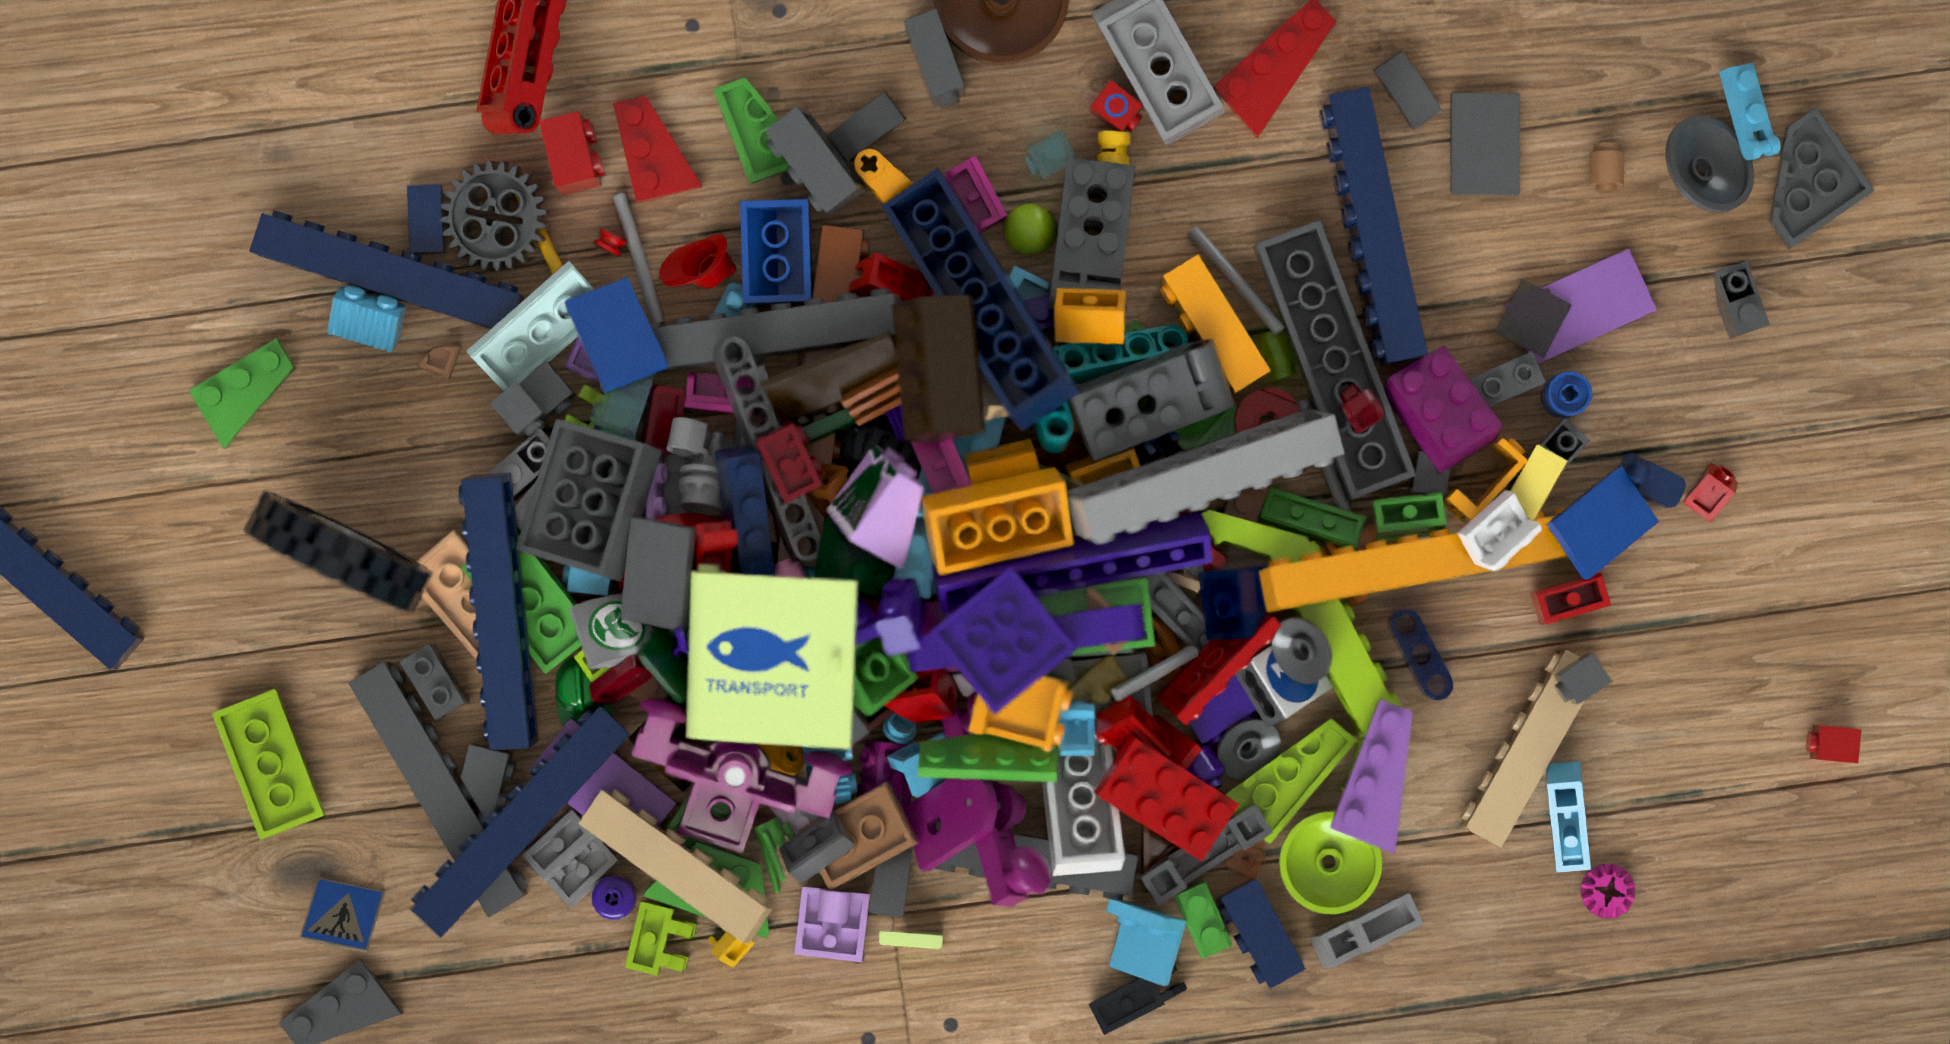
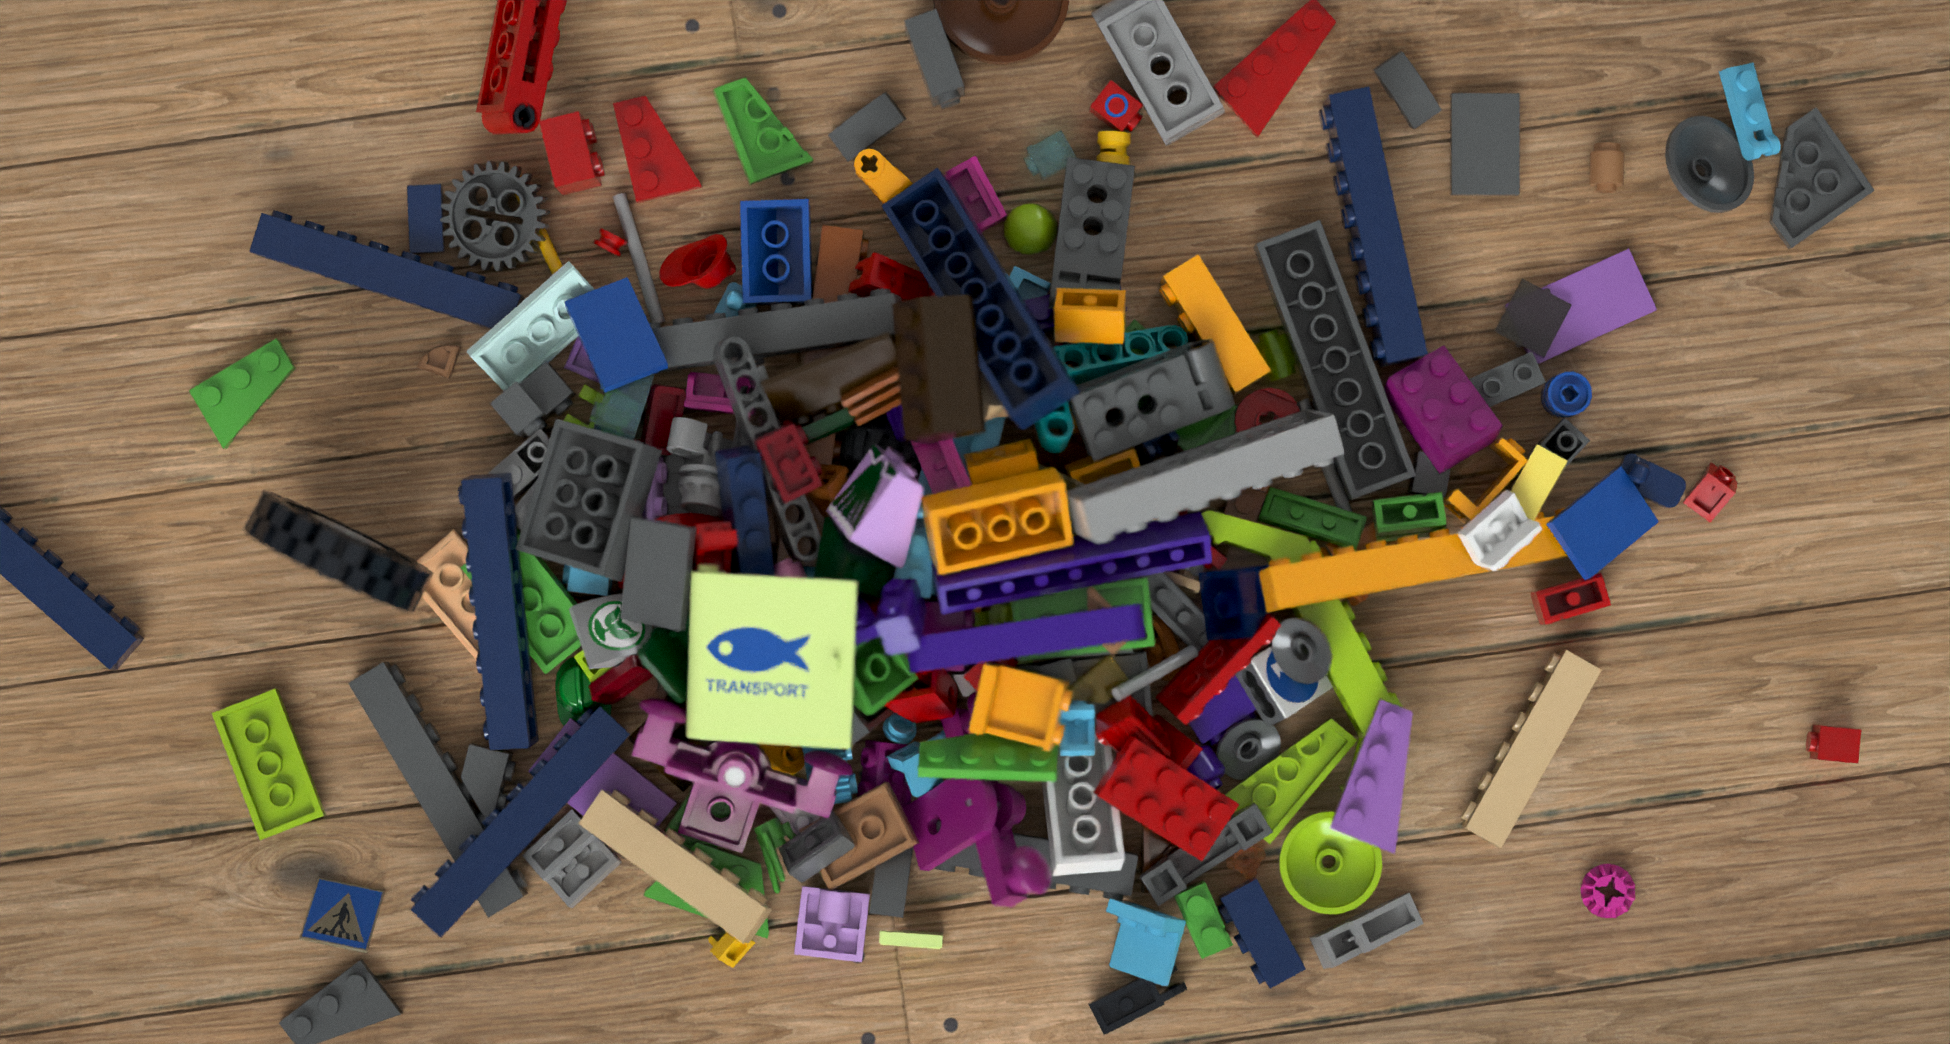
medium azure brick [327,285,407,352] -> none
dark grey brick [400,644,470,720] -> none
dark purple head [591,874,637,920] -> none
lime plate [624,901,697,976] -> none
dark purple hand [673,626,689,658] -> none
dark grey slope [765,106,868,214] -> none
dark purple plate [929,567,1077,715] -> none
light grey bar [1188,226,1285,335] -> none
dark red piece [1340,384,1385,434] -> none
clear blue beam [1387,609,1453,700] -> none
medium azure slope [1546,761,1591,872] -> none
dark grey brick [1553,653,1612,705] -> none
dark grey slope [1713,260,1770,339] -> none

